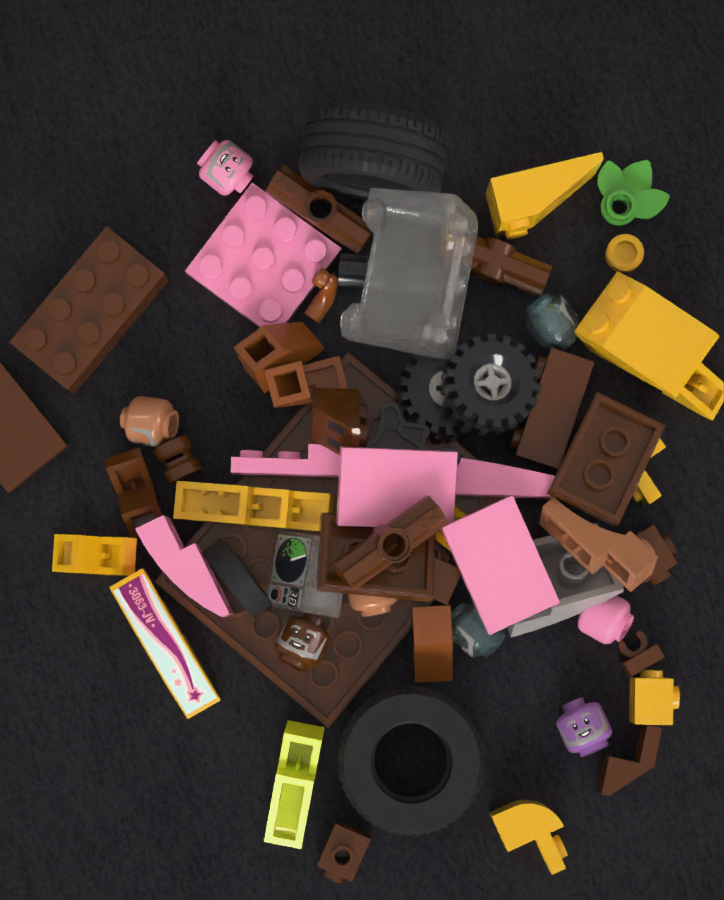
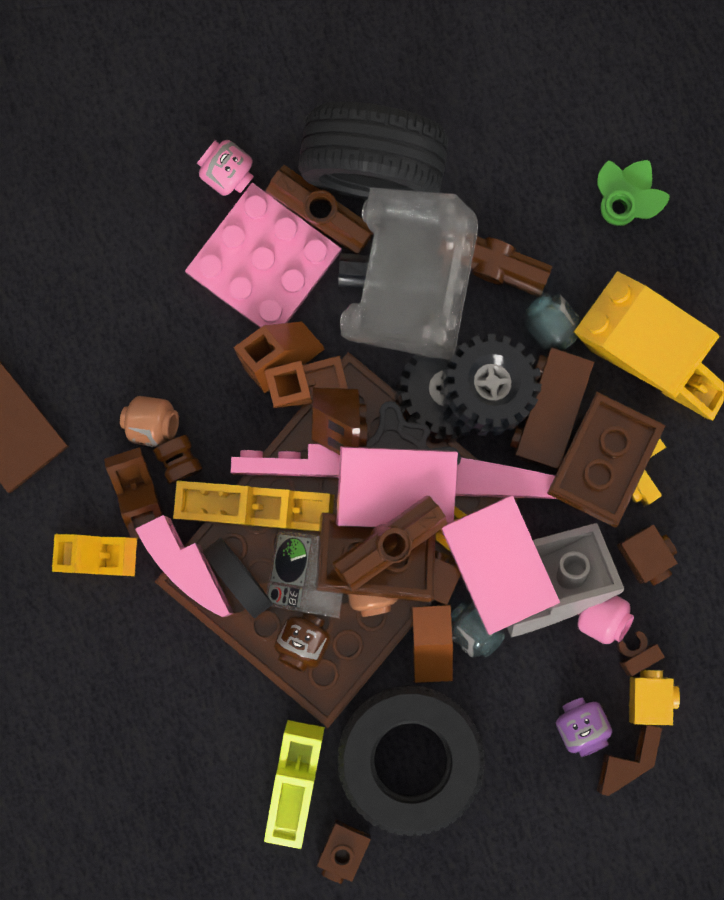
reddish brown brick [9,226,169,395] -> none
slope [109,568,221,719] -> none
dark orange arm [304,268,338,324] -> none
yellow slope [485,152,604,239] -> none
yellow brick [489,800,568,875] -> none
nougat slope [539,497,658,592] -> none
yellow tile [605,234,644,273] -> none

